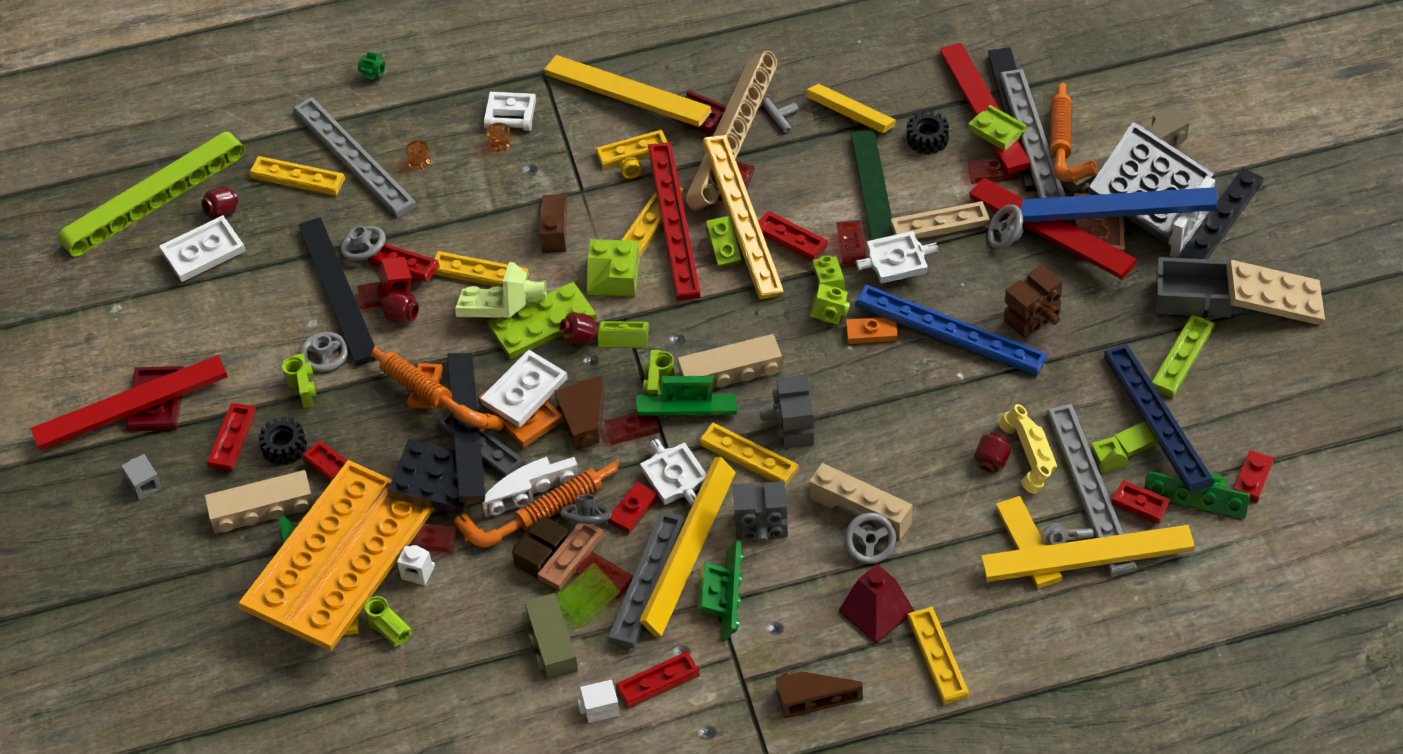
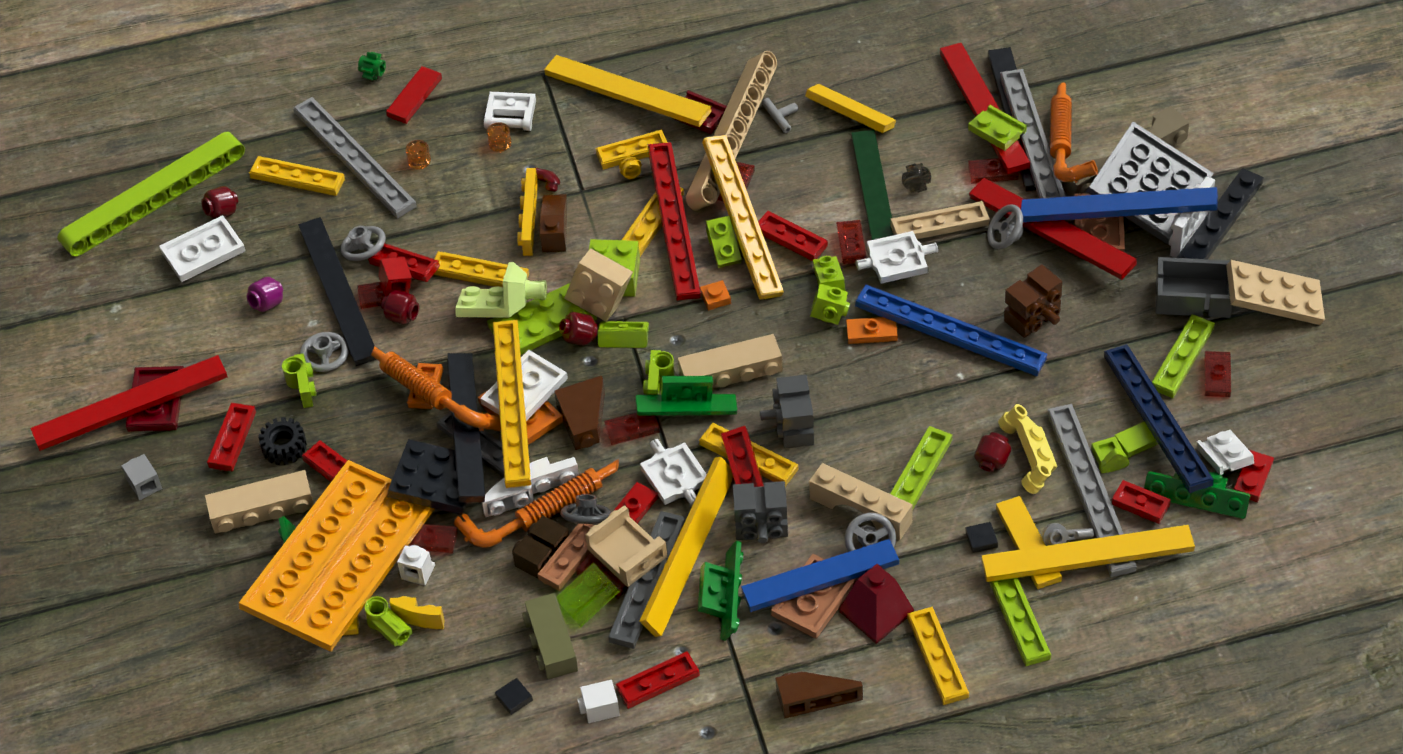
black tyre [907,111,949,155] -> none
none -> magenta head [246,277,283,312]
none -> red tile [386,66,442,124]
none -> yellow slope [389,596,445,629]
none -> yellow tile [493,320,531,488]
none -> black tile [495,678,533,715]
none -> yellow plate [517,168,538,256]
none -> dark red arm [535,167,560,192]
none -> tan brick [564,248,633,322]
none -> tan panel [585,506,667,587]
none -> orange plate [700,280,731,311]
none -> red plate [721,426,764,487]
none -> blue tile [741,539,899,612]
none -> nougat plate [771,554,858,639]
none -> lime plate [890,426,953,509]
none -> clear smoke gear [902,163,931,193]
none -> black tile [965,522,998,553]
none -> lime tile [989,578,1051,667]
none -> white plate [1196,430,1254,475]
none -> clear red plate [1204,351,1231,397]

